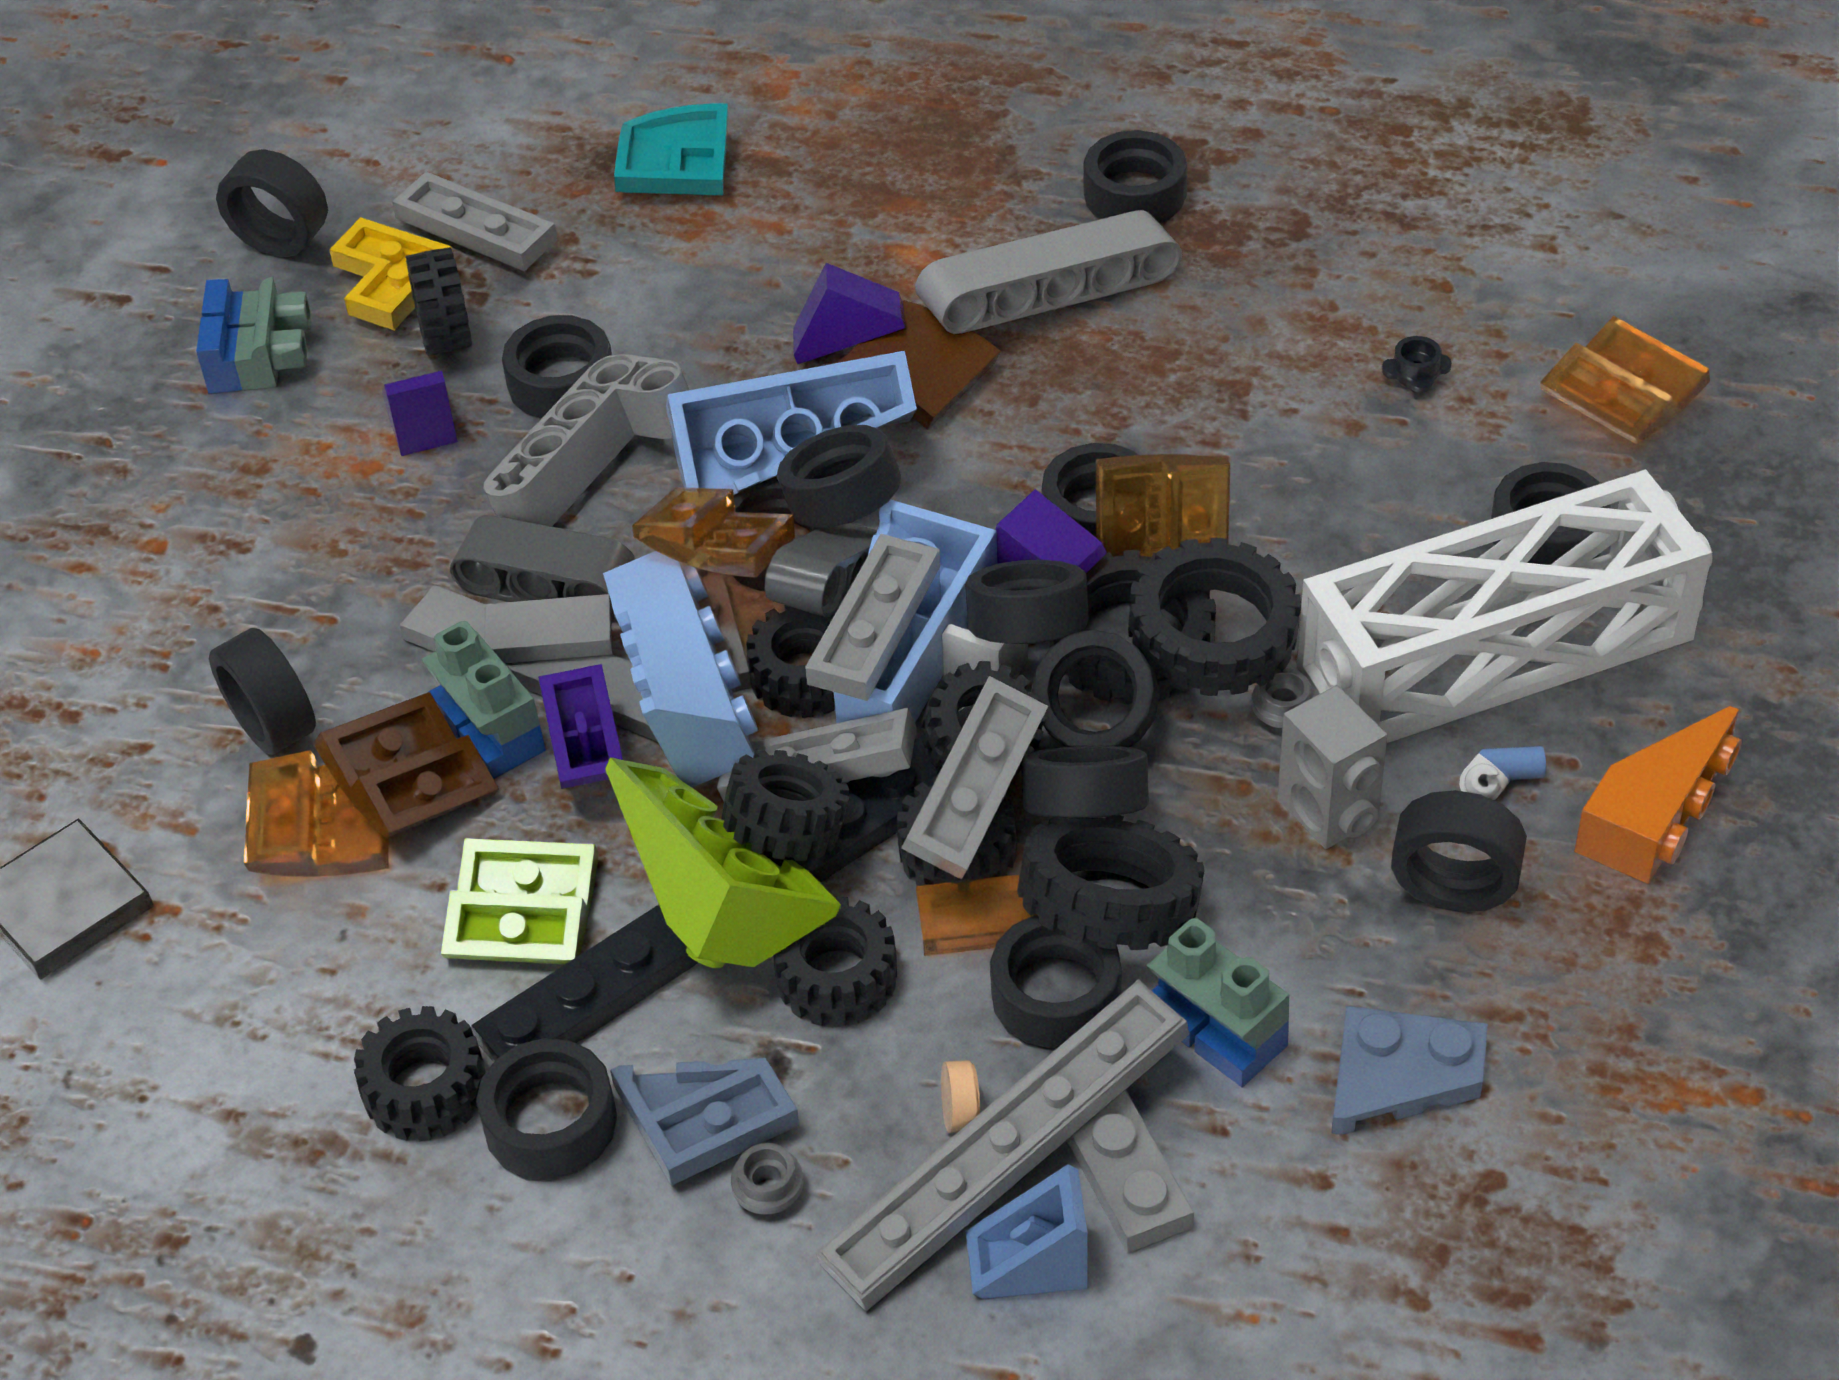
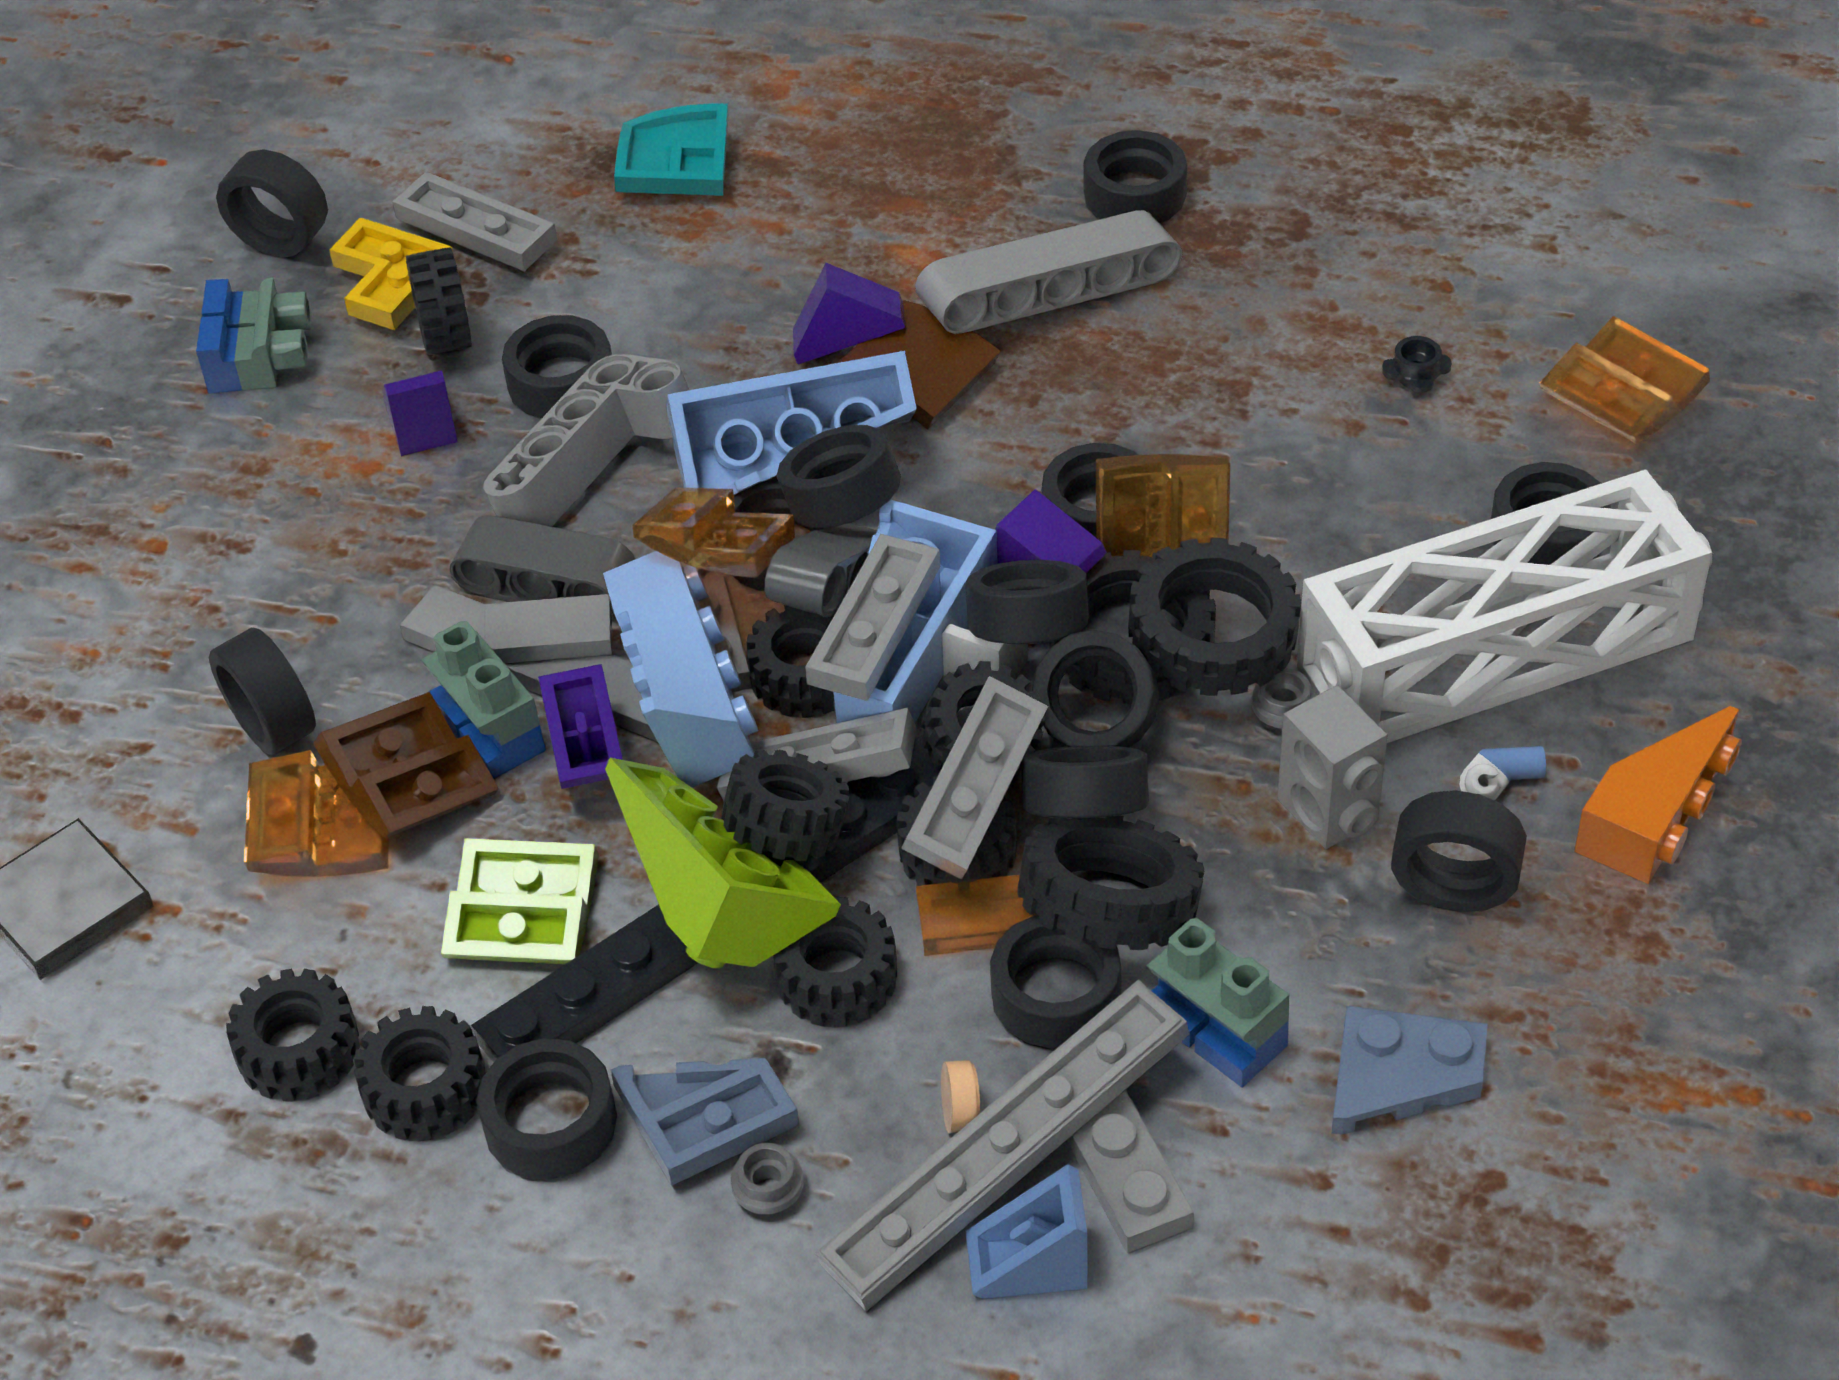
none -> black tyre [226,968,360,1101]

